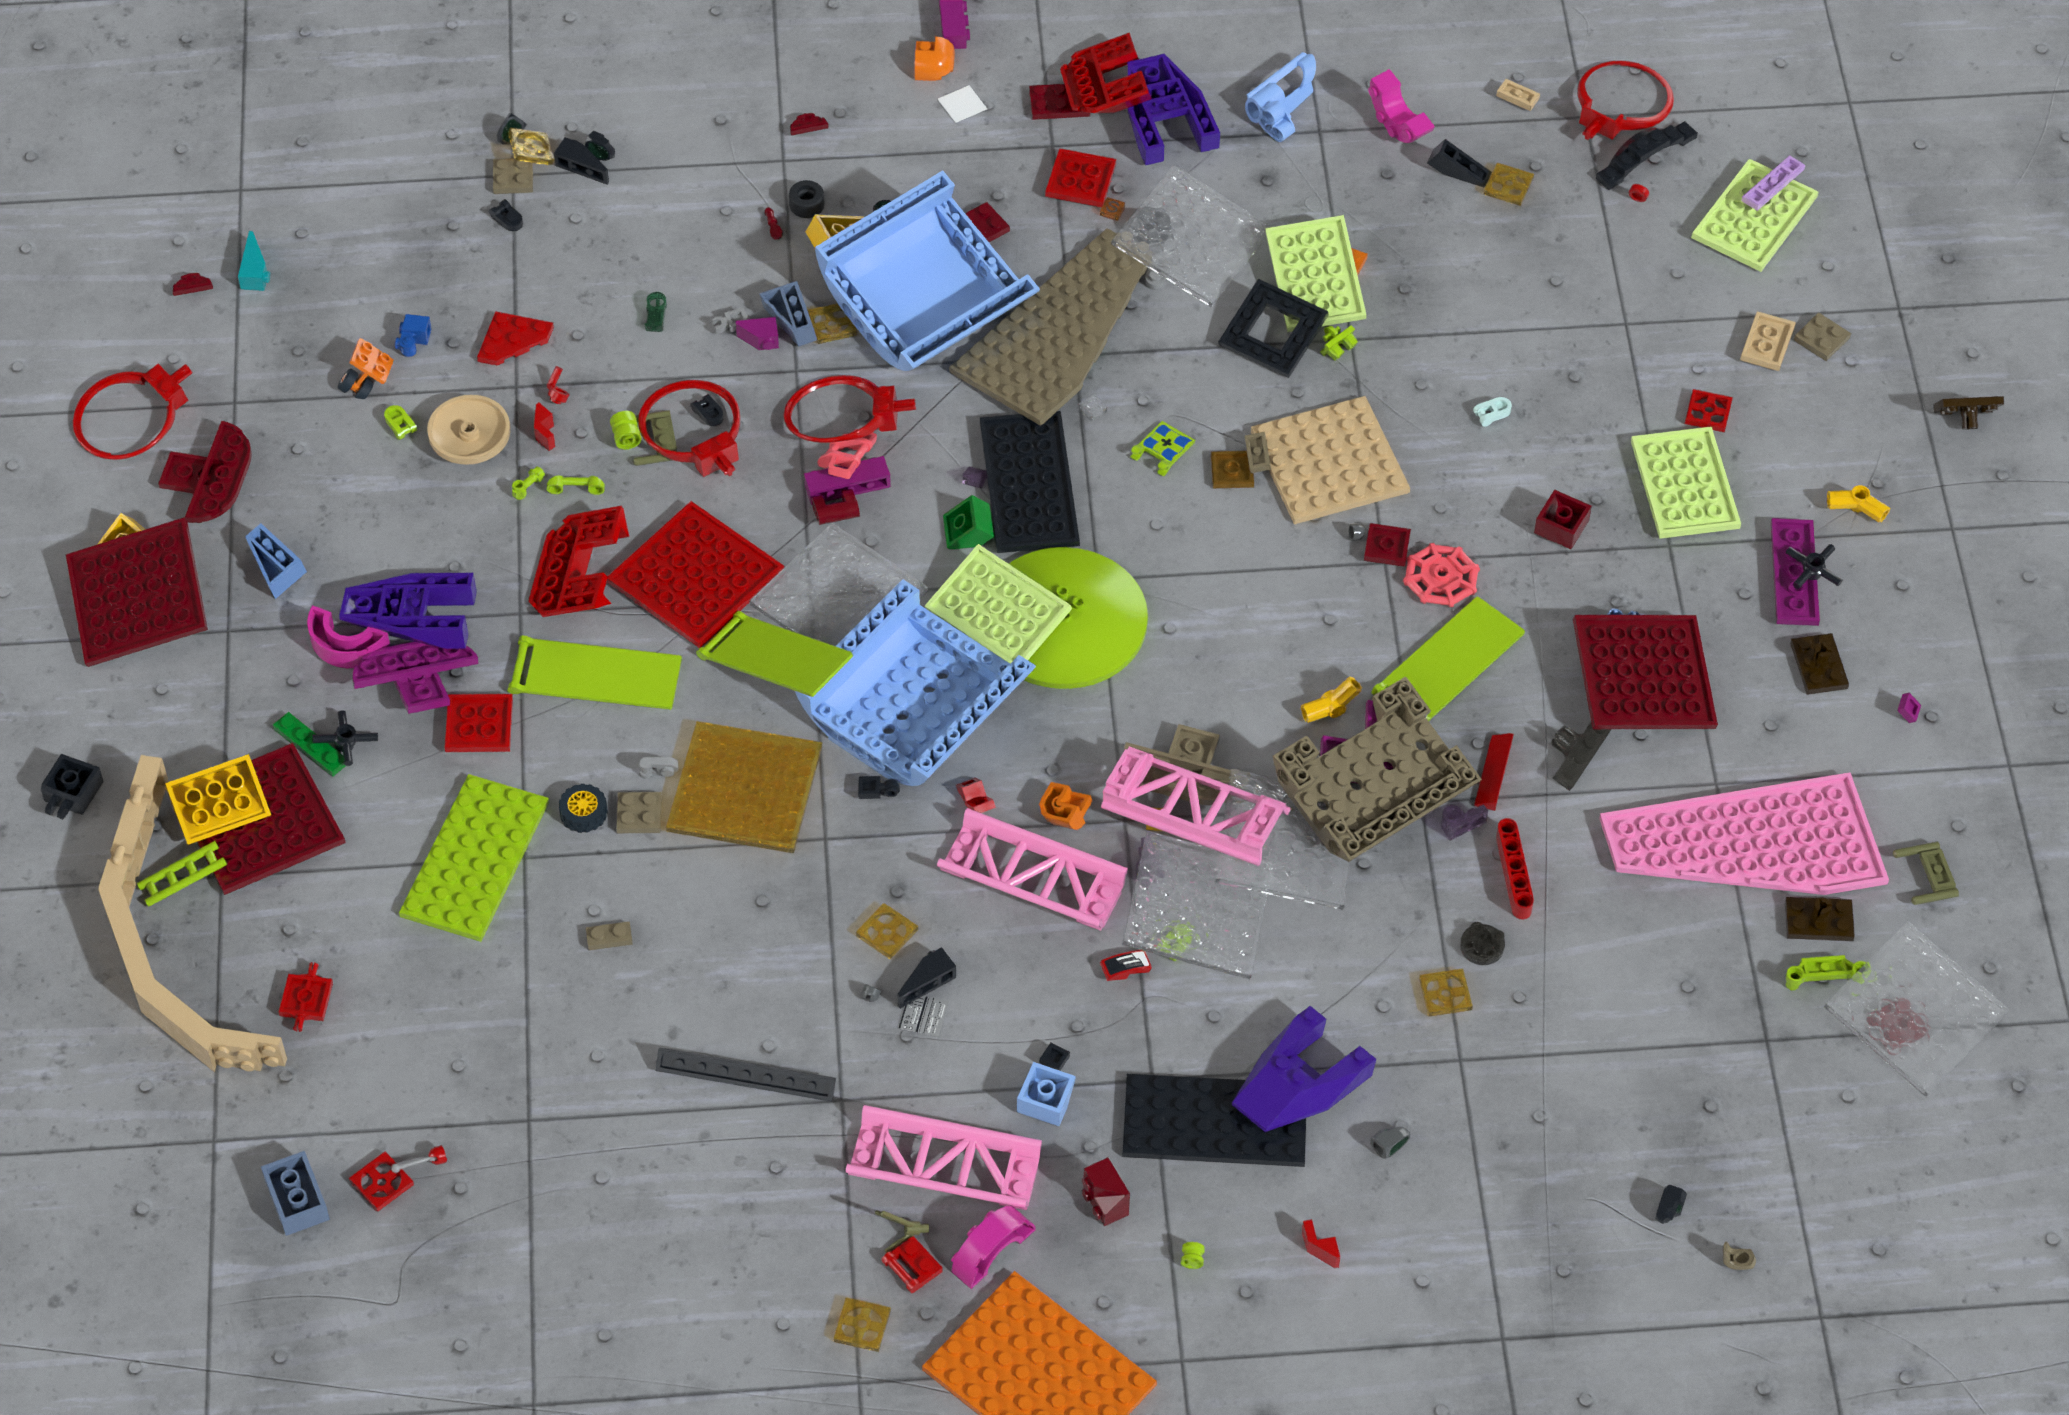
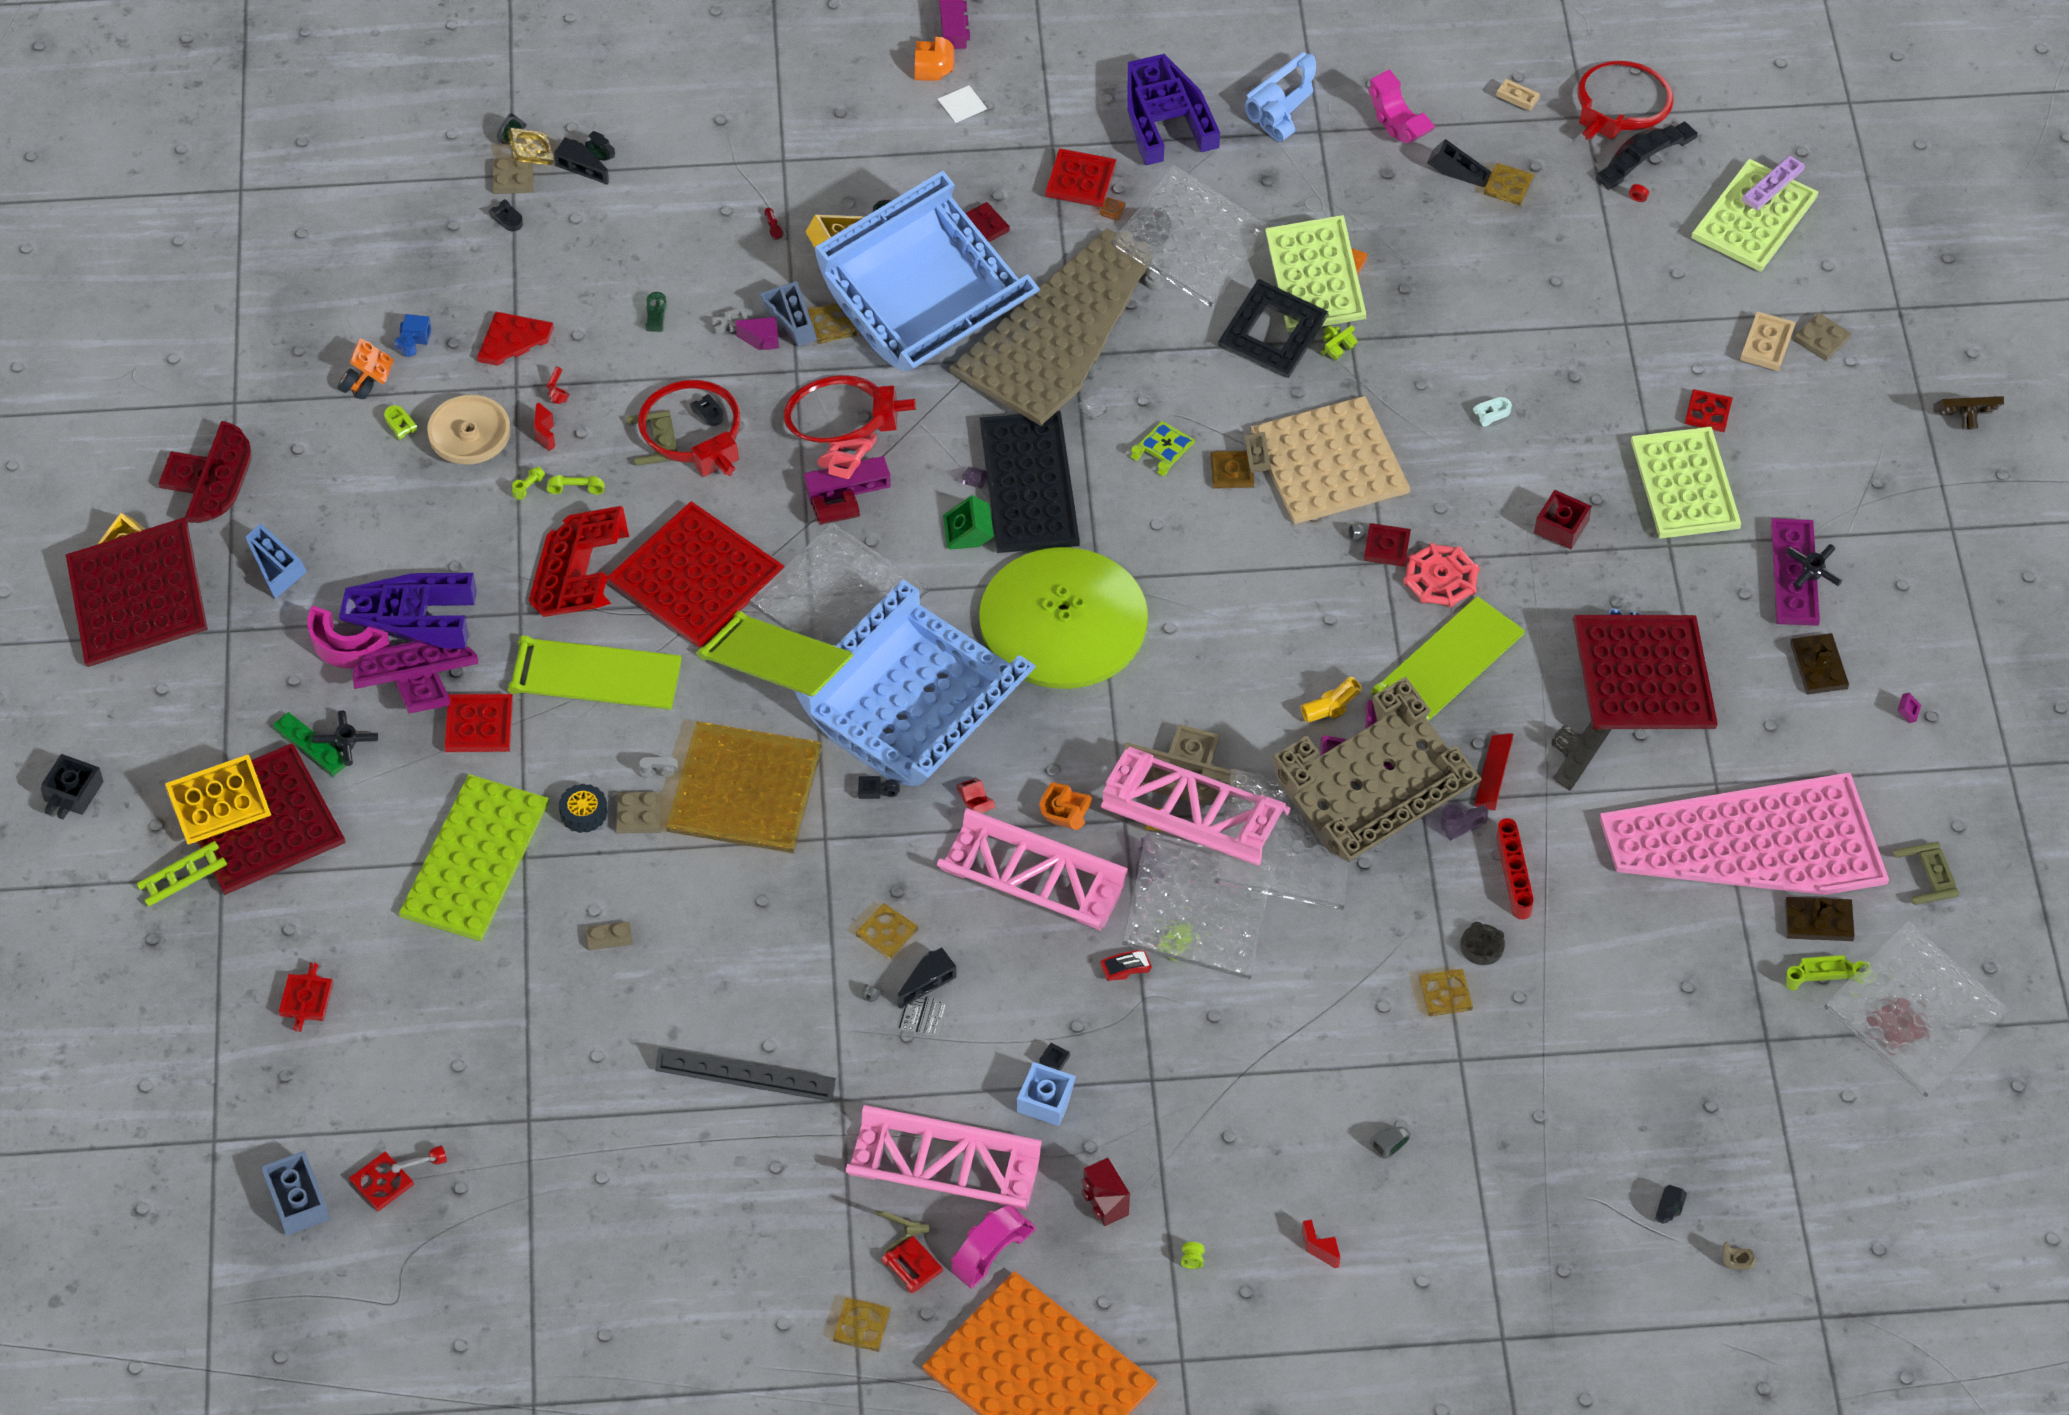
red brick [73,363,193,460] -> none
tan door [98,755,287,1072] -> none
dark red plate [173,273,213,296] -> none
teal slope [238,231,270,291] -> none
lime wheel [610,411,642,450] -> none
black tyre [789,180,825,218] -> none
dark red plate [790,113,829,136] -> none
yellowish green plate [925,544,1072,664] -> none
dark red plate [1029,84,1090,120] -> none
red slope [1060,33,1152,113] -> none
black plate [1122,1074,1306,1167] -> none
dark purple wedge [1232,1006,1376,1132] -> none
yellow piece [1827,485,1890,522] -> none

